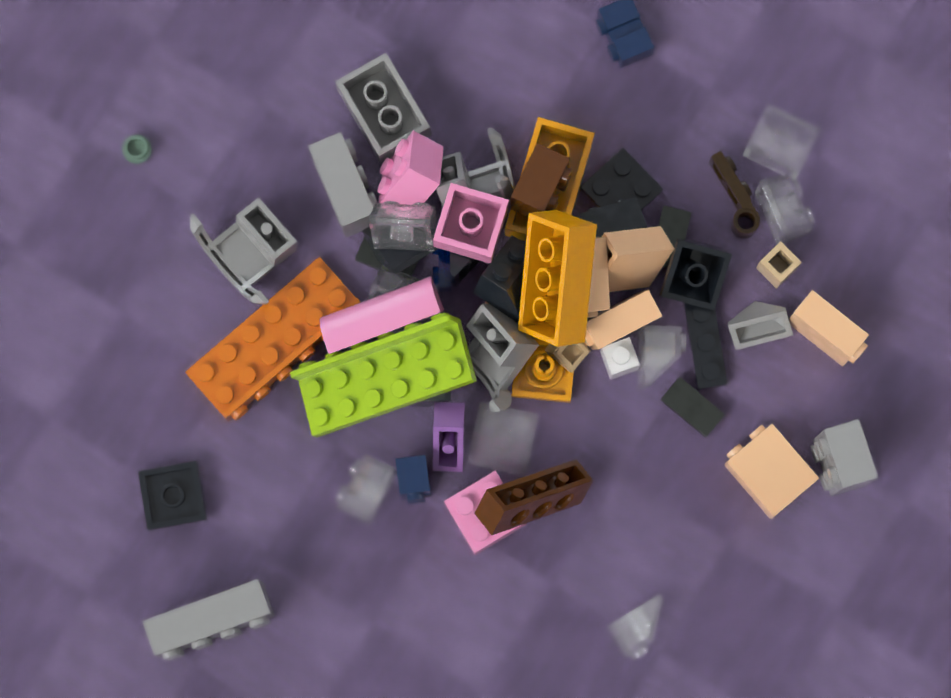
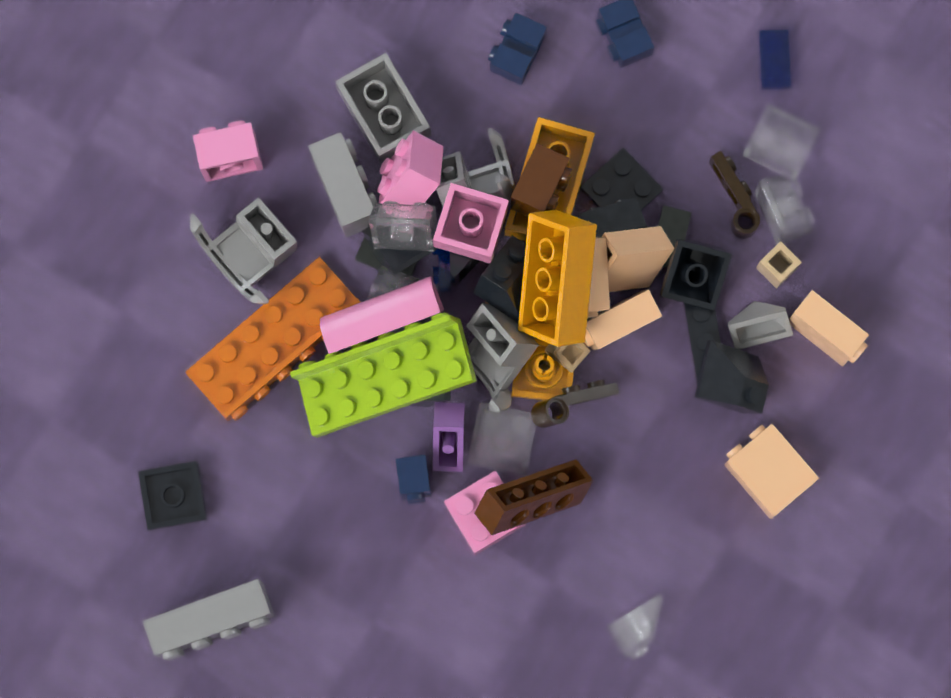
sand green plate [122,135,152,164] -> none
clear slope [335,454,397,526] -> none
white brick [600,337,640,380] -> none
clear slope [638,325,687,390] -> none
pearl dark grey tile [660,376,725,438] -> none
light grey brick [810,419,878,497] -> none
none -> bright pink brick [193,120,263,182]
none -> dark blue brick [488,12,547,86]
none -> dark brown plate [531,379,620,428]
none -> black slope [694,340,769,414]
none -> clear blue plate [758,30,791,90]

